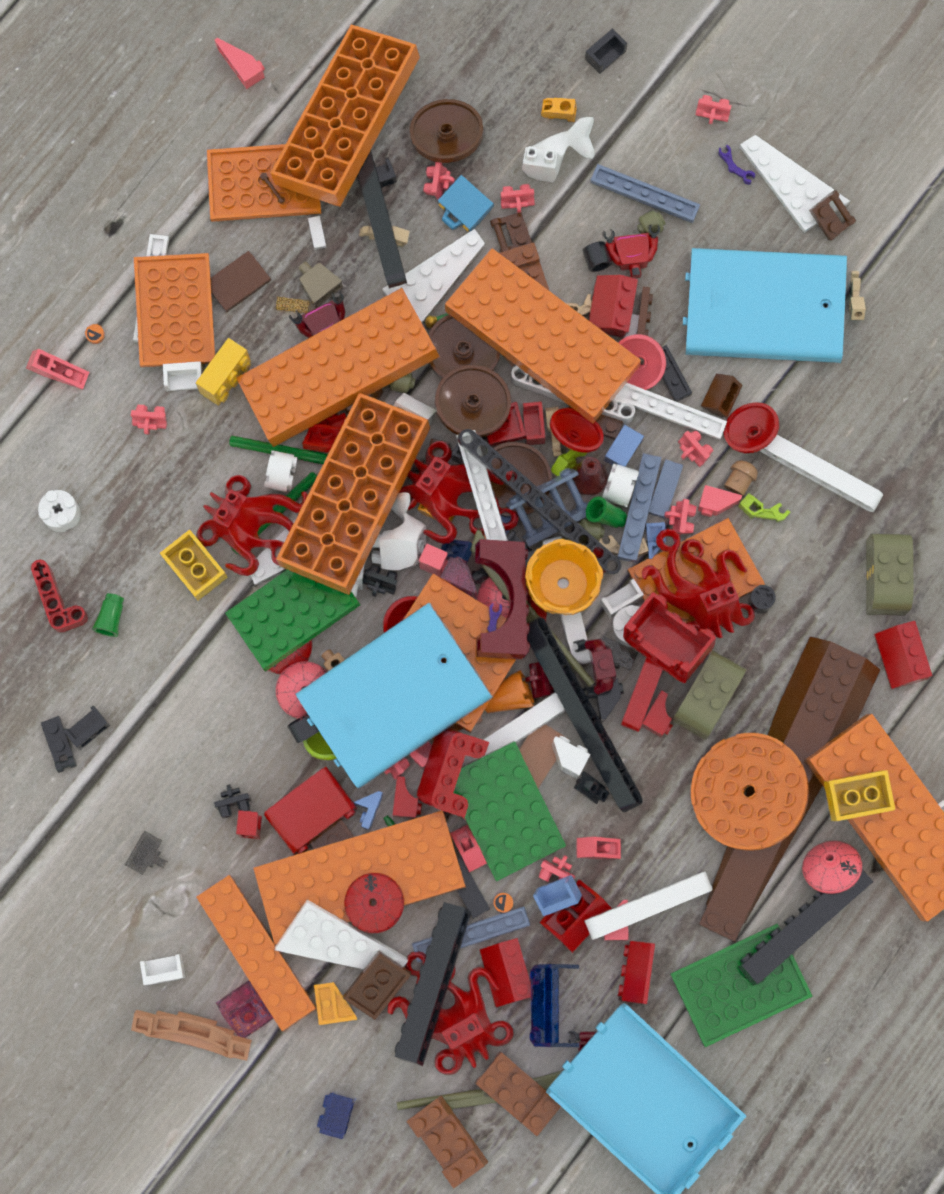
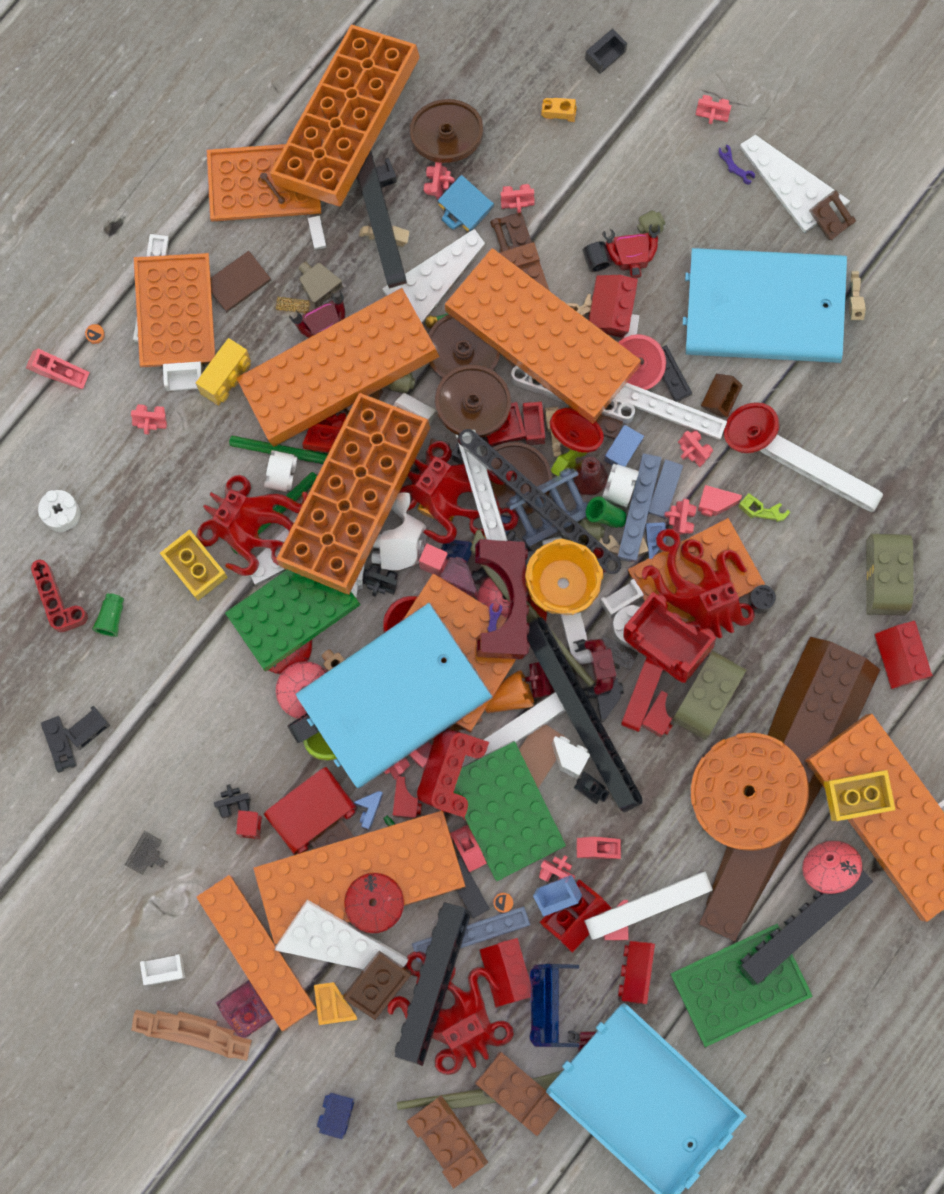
coral slope [215,38,265,89] -> none
white hips [522,117,595,183] -> none
sand blue plate [590,164,700,223] -> none
reddish brown plate [637,287,653,336] -> none
medium nougat piece [724,460,758,497] -> none

